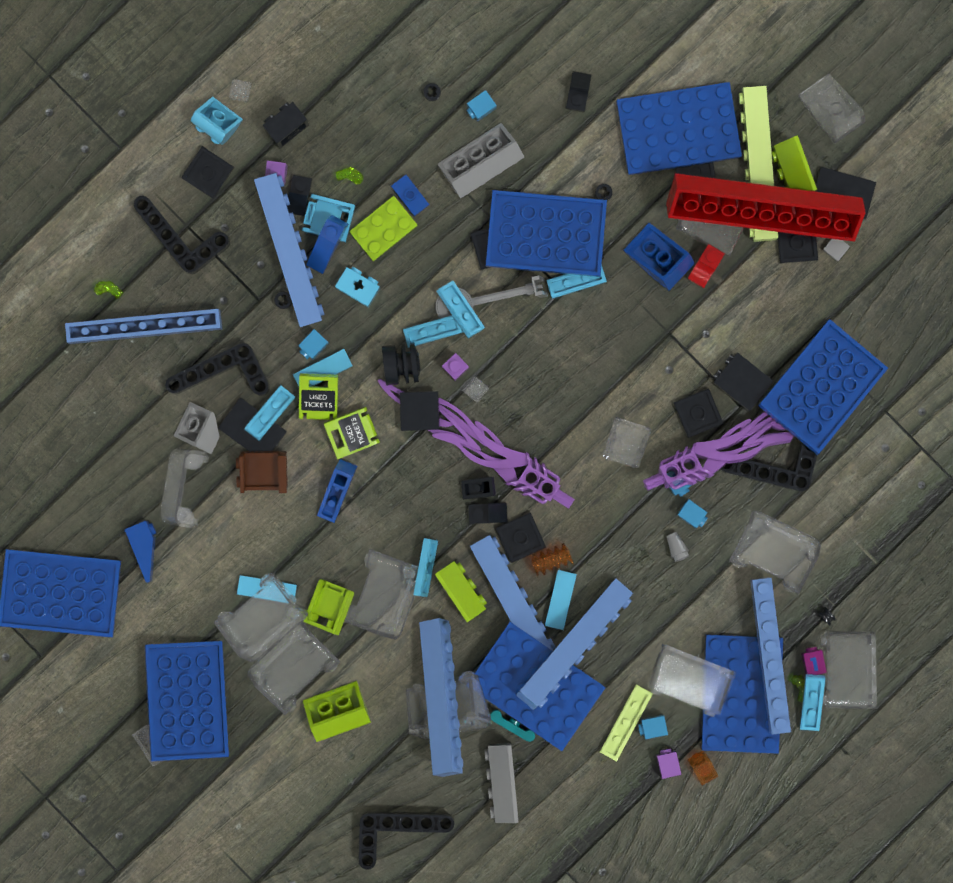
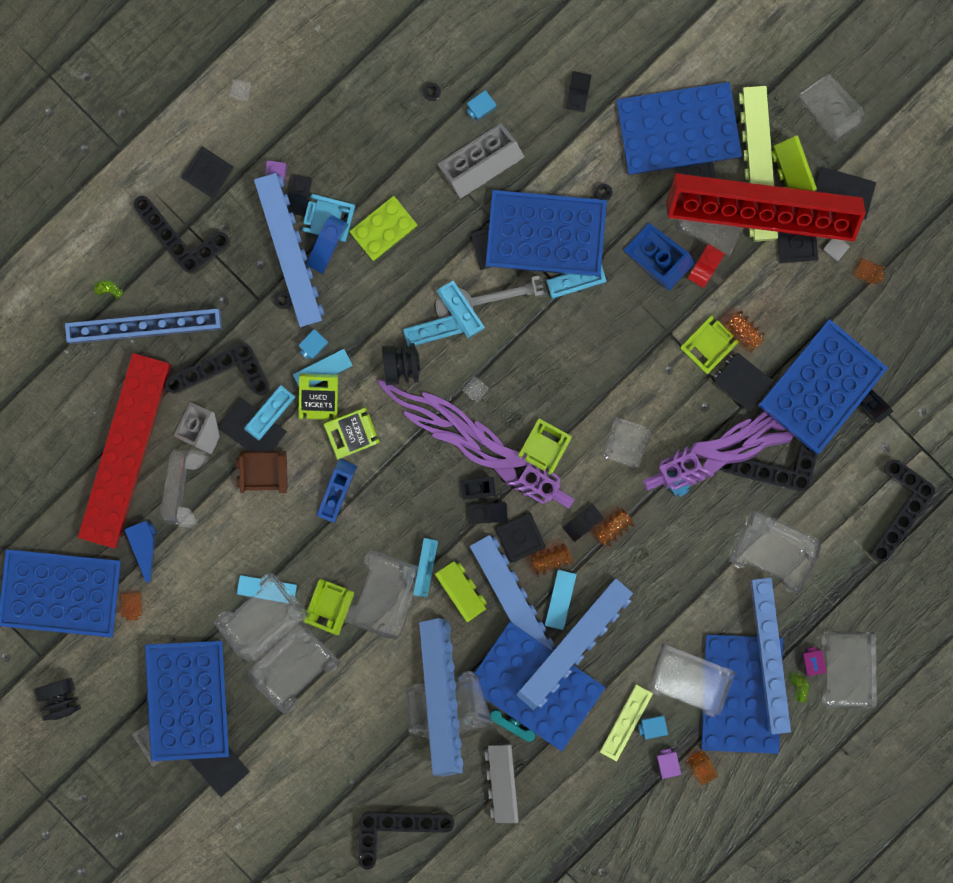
medium azure brick [191,97,243,145] -> none
black brick [263,102,309,149] -> none
lime slope [303,681,371,742] -> none
clear neon green arm [335,167,363,185] -> none
medium azure brick [335,266,380,308] -> none
blue plate [391,175,429,217] -> none
black tile [400,391,440,431] -> none
medium lavender brick [442,353,469,381] -> none
light grey cone [666,532,689,562] -> none
black tile [673,388,724,438] -> none
dark azure brick [677,499,708,528] -> none
medium azure tile [800,674,826,731] -> none
black bush [818,607,837,626] -> none
none -> black wheel [33,677,82,721]
none -> red brick [78,353,172,549]
none -> clear orange bracket [121,592,143,621]
none -> black tile [188,746,250,797]
none -> lime container [518,418,572,475]
none -> black slope [562,503,604,542]
none -> clear orange piece [592,507,635,547]
none -> lime container [680,315,739,374]
none -> clear orange piece [724,310,765,353]
none -> clear orange bracket [854,258,886,286]
none -> black slope [859,389,893,424]
none -> black beam [871,460,935,562]

